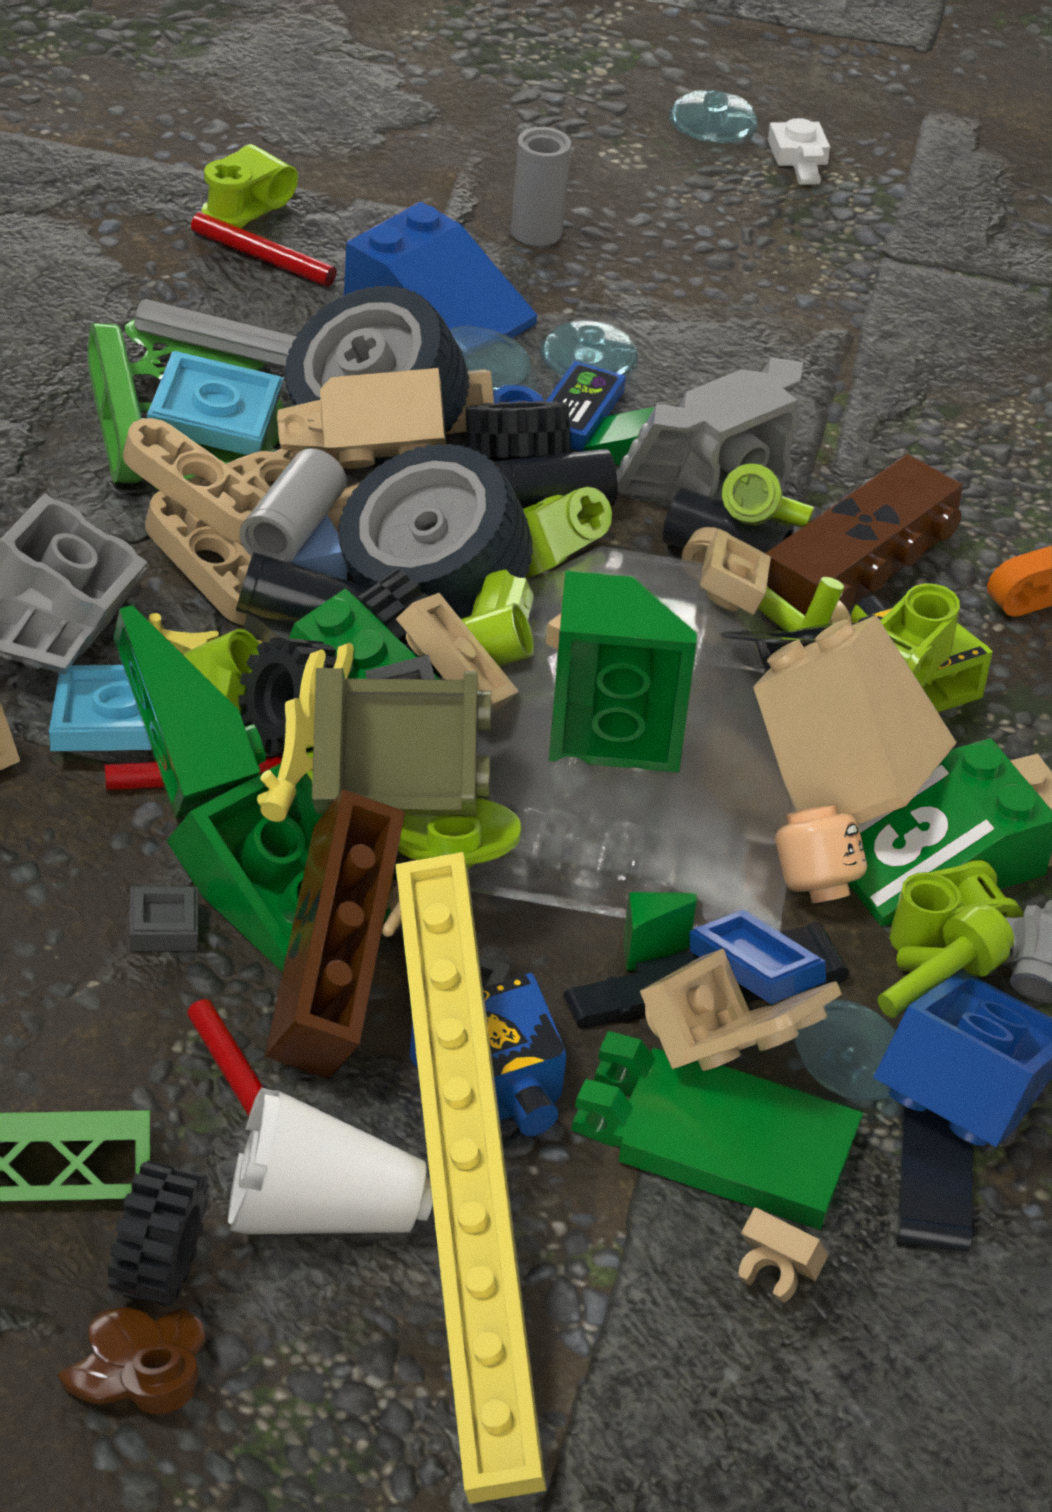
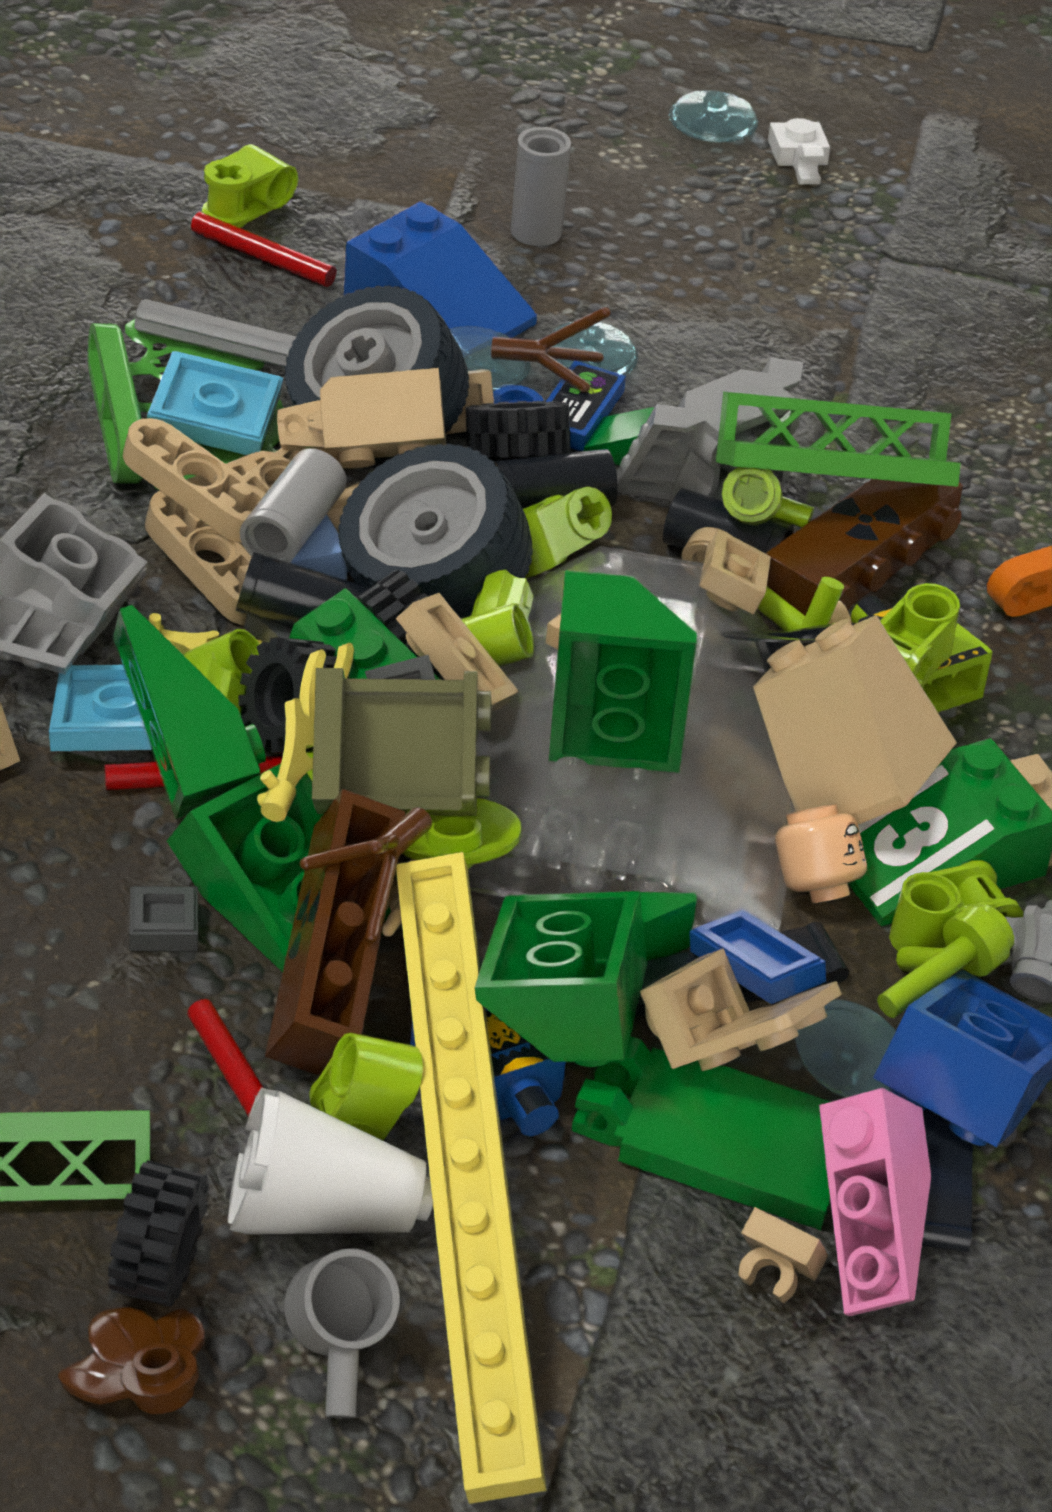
none -> light grey piece [284,1249,400,1418]
none -> reddish brown plant [300,807,432,943]
none -> lime piece [309,1033,423,1141]
none -> green slope [474,891,647,1067]
none -> reddish brown plant [491,307,611,393]
none -> bright green fence [716,391,961,487]
none -> bright pink slope [819,1088,931,1317]

